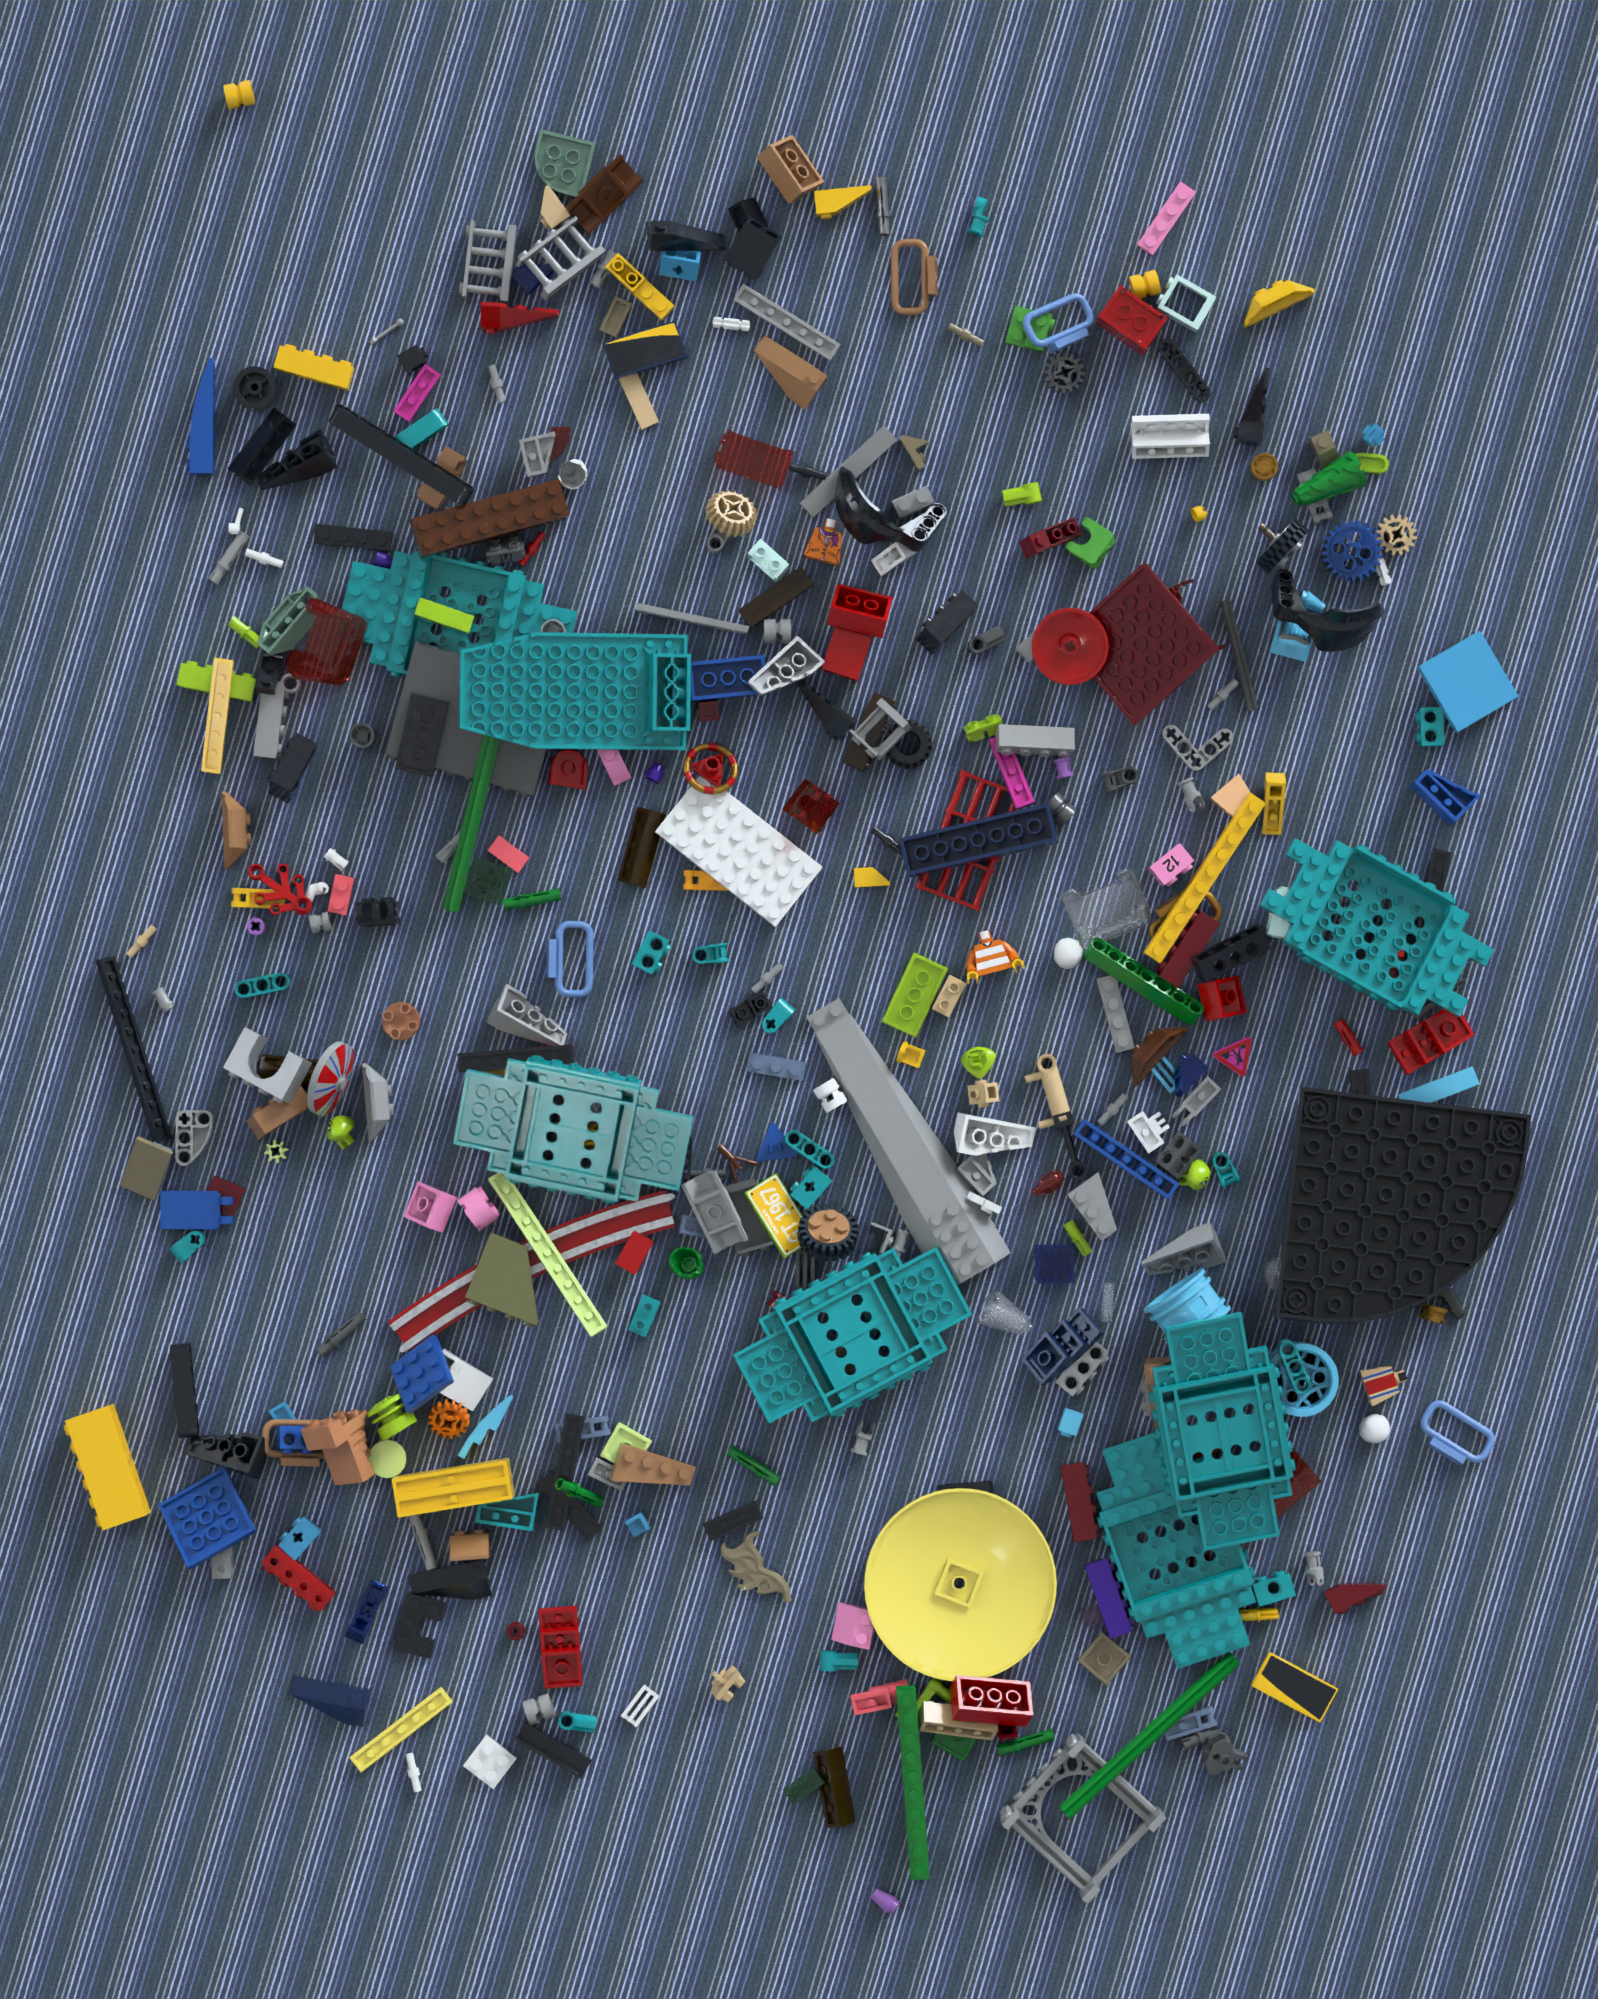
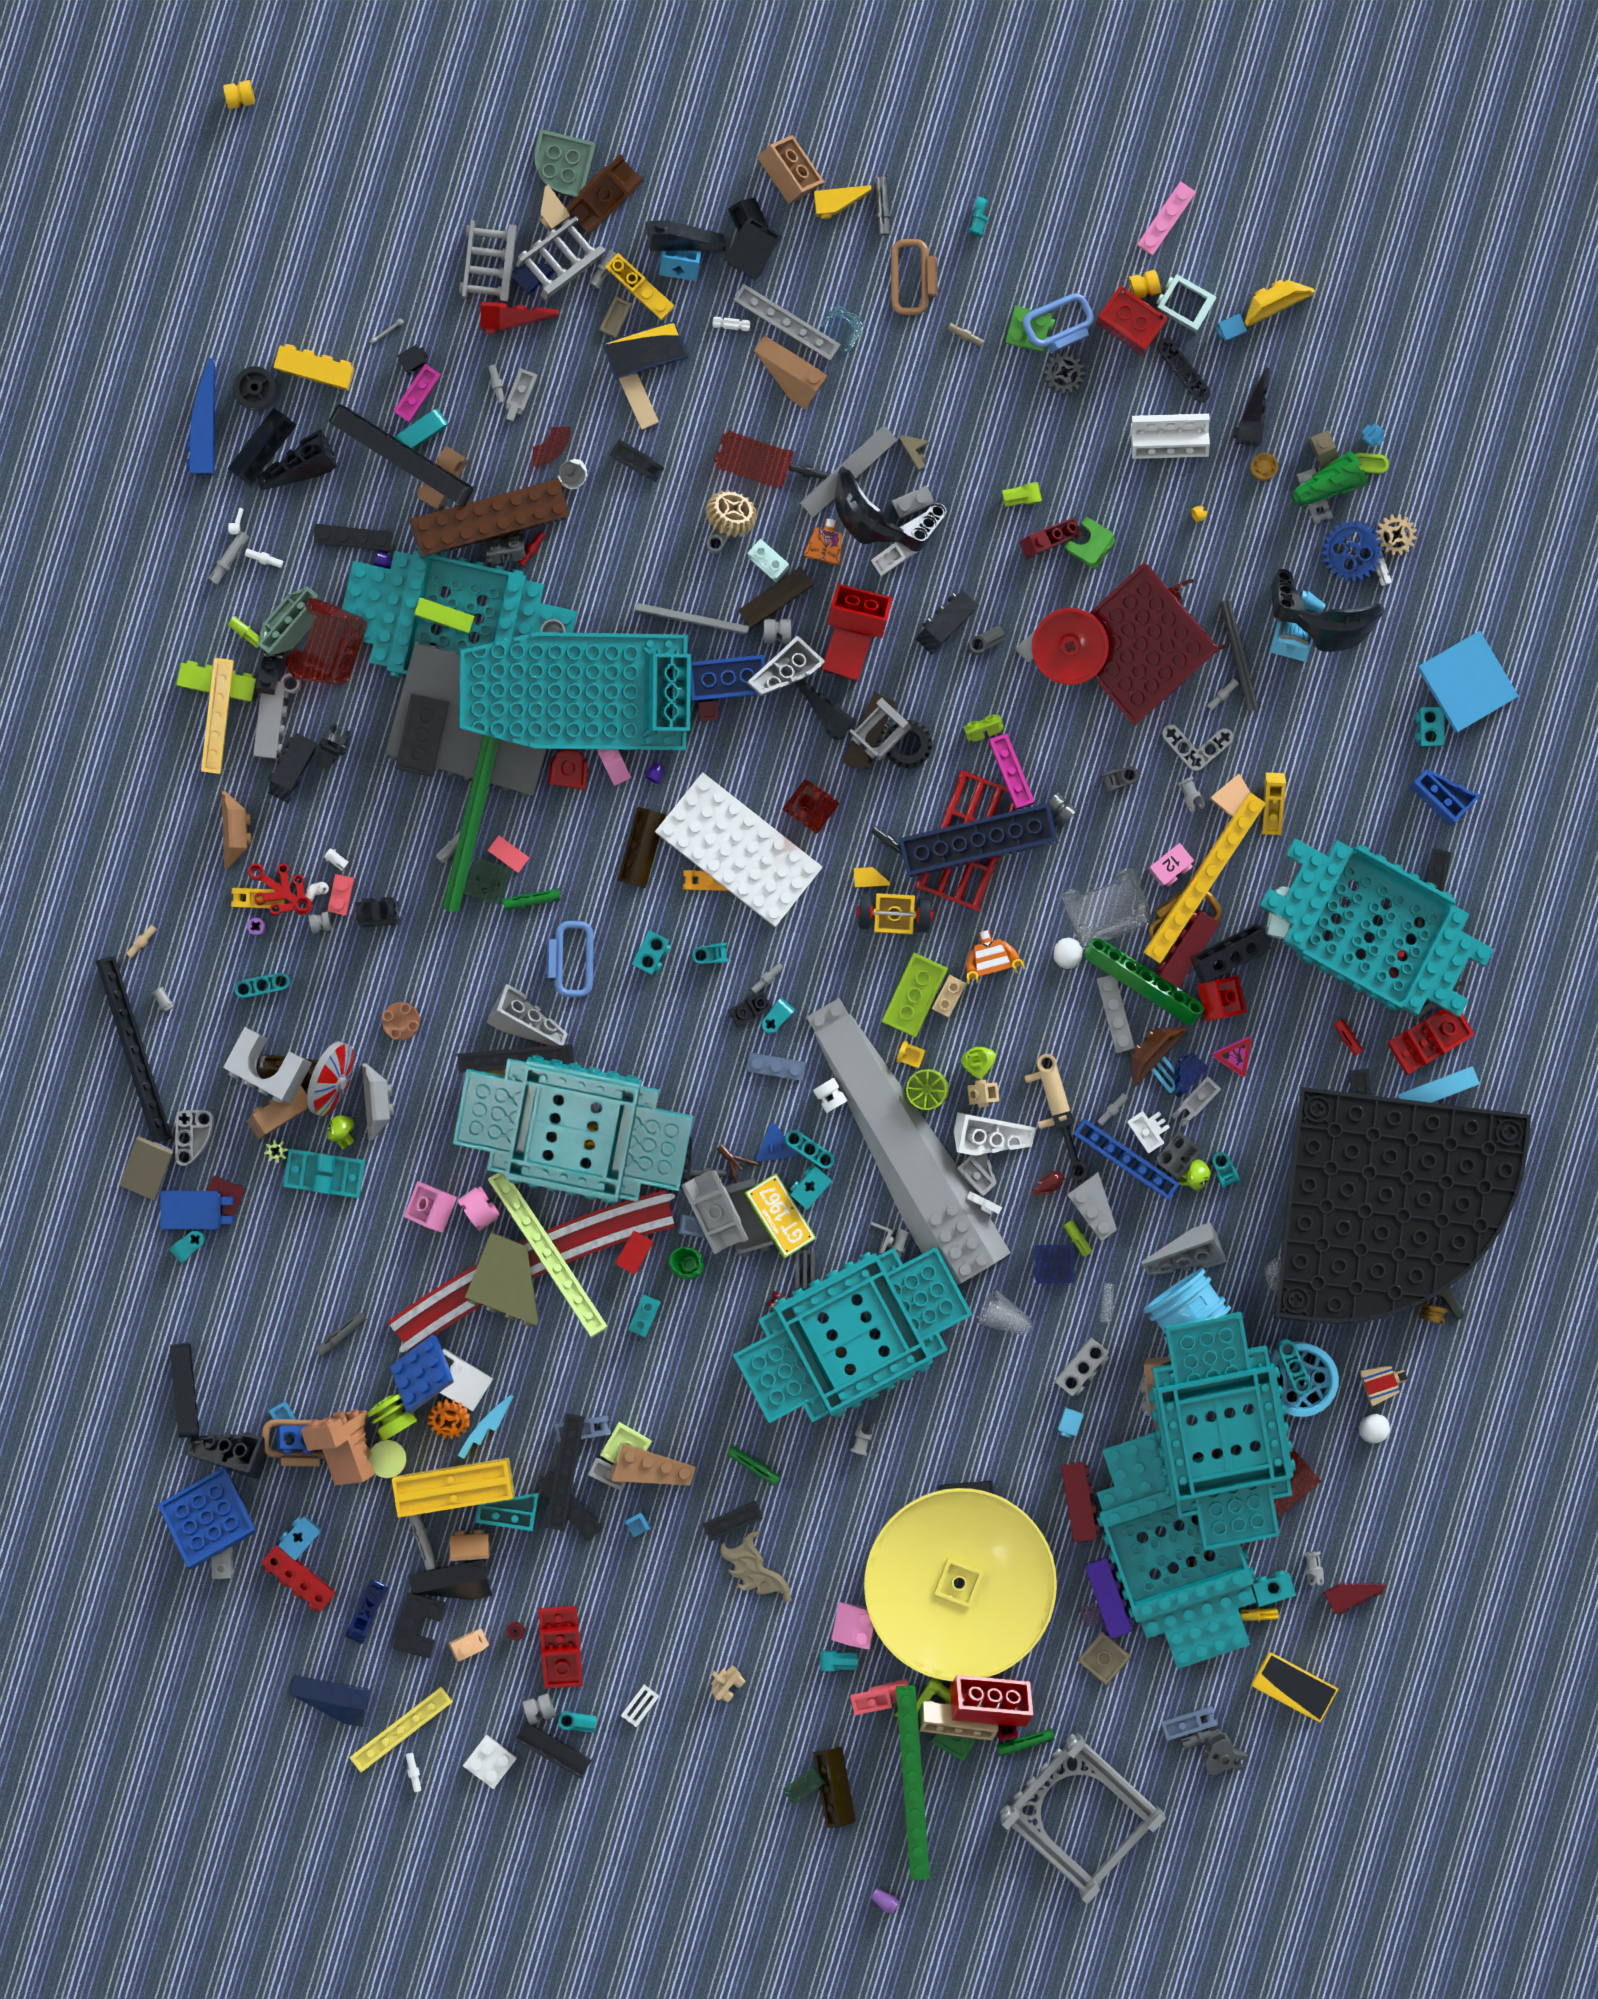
yellow brick [64,1403,151,1531] -> none
dark grey wheel [349,723,376,750] -> none
light grey wing [519,431,556,478] -> none
green pin [555,1478,604,1507] -> none
red piece [683,743,738,795] -> none
wheel [797,1204,858,1261] -> none
light grey brick [995,724,1075,758] -> none
dark blue slope [1021,1307,1104,1385] -> none
medium lavender bush [1053,757,1073,779] -> none
green axle [1059,1652,1240,1819] -> none
black wheel [1256,519,1309,574] -> none
medium blue bar [1420,1400,1495,1465] -> none
none -> teal plate [283,1149,366,1198]
none -> black hinge [319,724,351,769]
none -> light nougat torso [448,1628,489,1662]
none -> light grey hinge [505,368,538,423]
none -> black hinge [609,439,664,482]
none -> clear light blue helmet [822,305,864,353]
none -> brick [856,893,933,935]
none -> lime wheel [906,1069,949,1110]
none -> dark azure brick [1216,314,1247,343]

